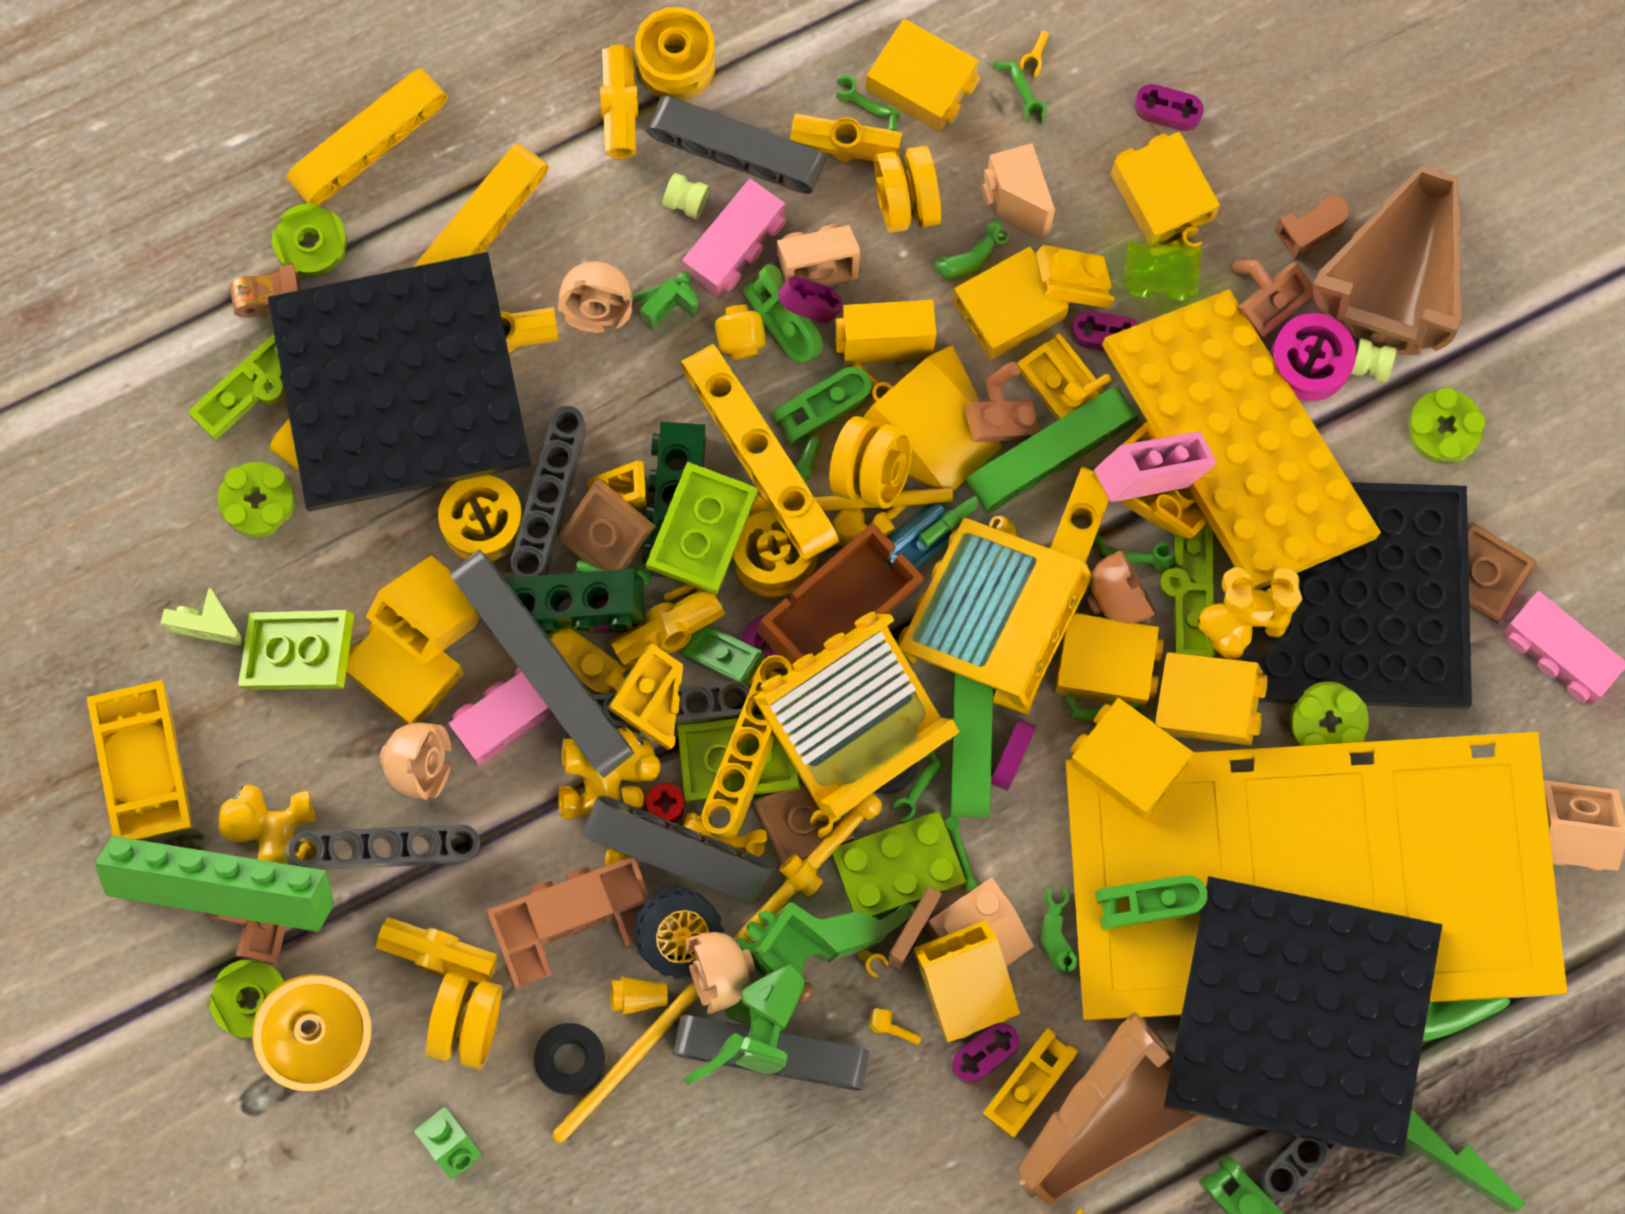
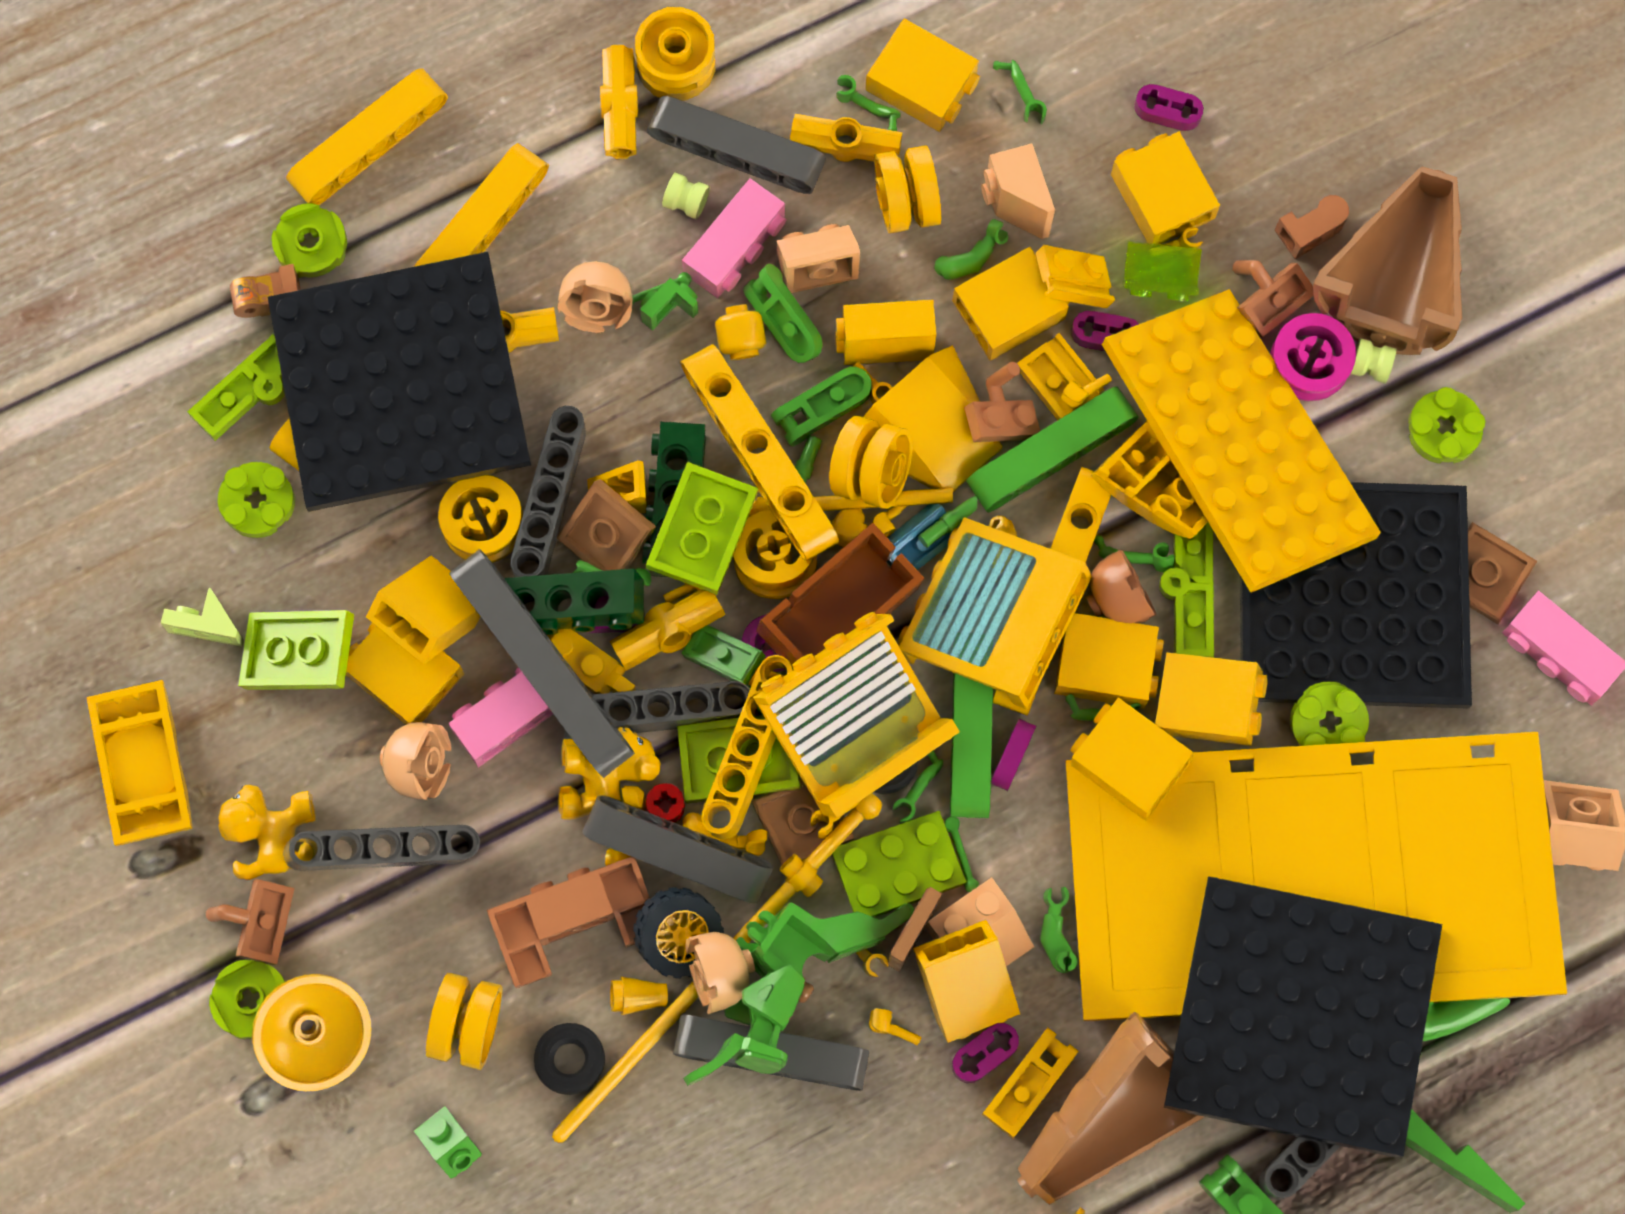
bright green brick [95,836,335,932] -> none
yellow piece [376,917,498,985] -> none
yellow wing [607,643,683,750] -> none
magenta beam [778,276,843,323] -> none
yellow hand [1020,31,1049,77] -> none
bright pink brick [1094,431,1217,502] -> none
bright green plate [1095,875,1207,931] -> none
yellow animal [1197,567,1302,659] -> none

